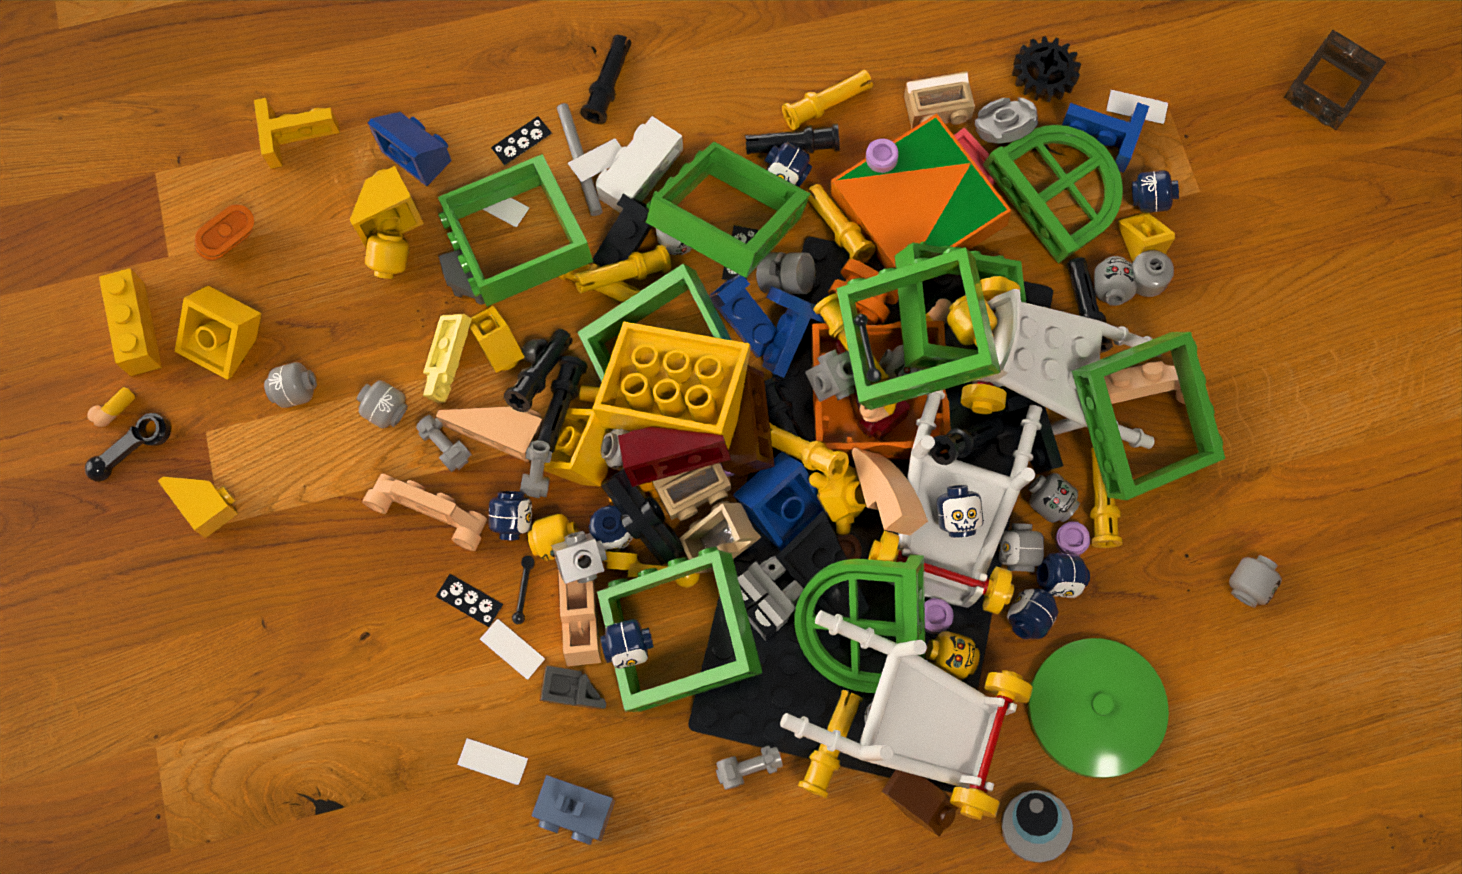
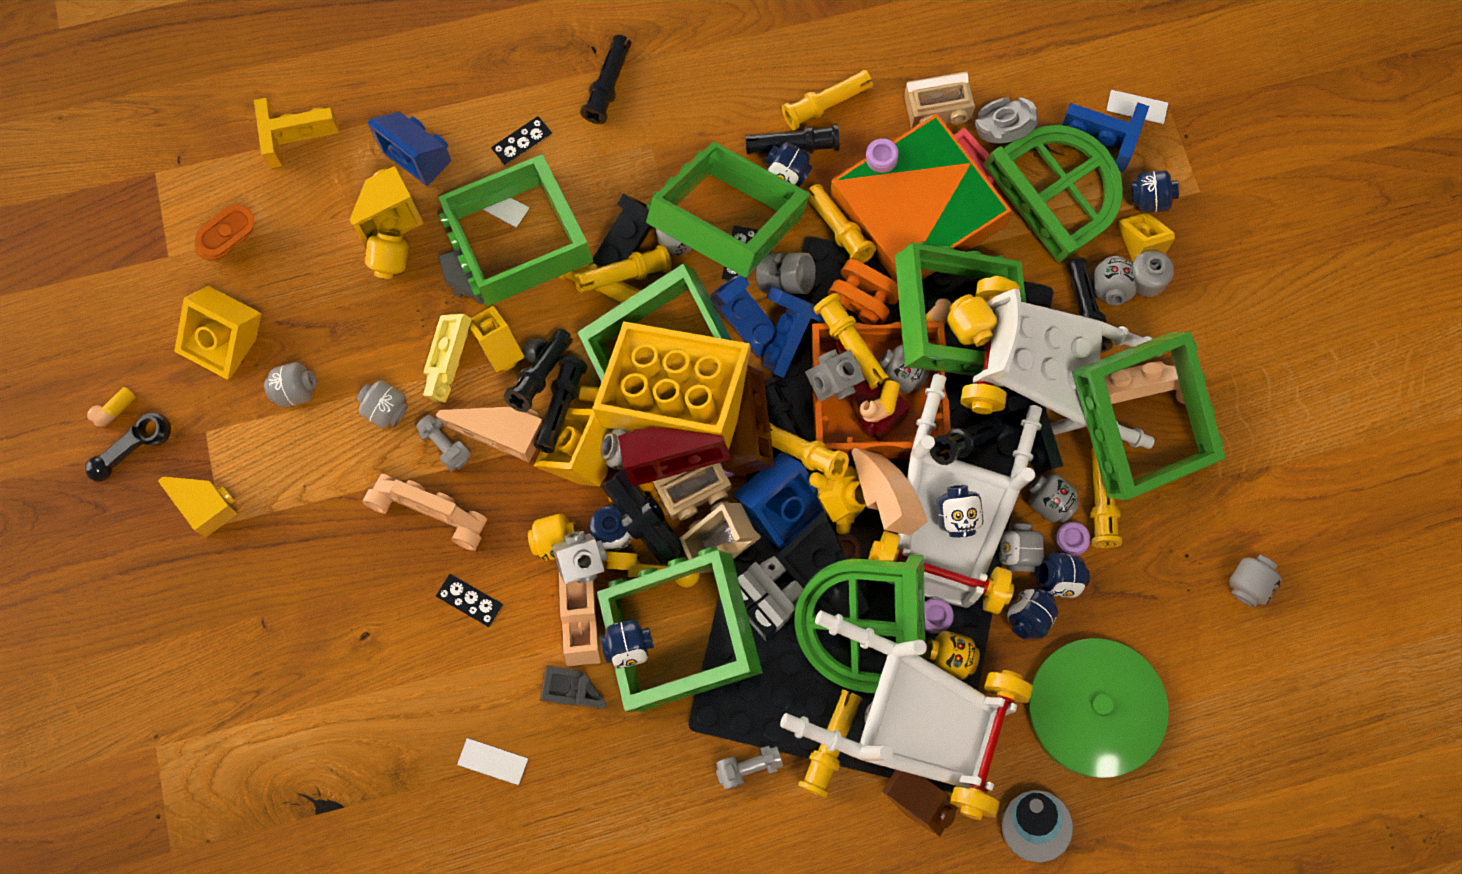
yellow brick [99,268,162,376] -> none
white sticker [480,619,545,680] -> none
dark blue head [488,491,532,540] -> none
black hinge [512,556,535,624] -> none
light grey bar [520,440,552,498] -> none
sand blue brick [532,775,615,845] -> none
light grey bar [557,103,603,216] -> none
white sticker [568,139,622,182] -> none
white brick [596,116,683,213] -> none
bright green window [836,247,1001,410] -> none
black hinge [854,314,882,383] -> none
black gear [1012,36,1081,102] -> none
clear smoke window [1284,30,1386,130] -> none

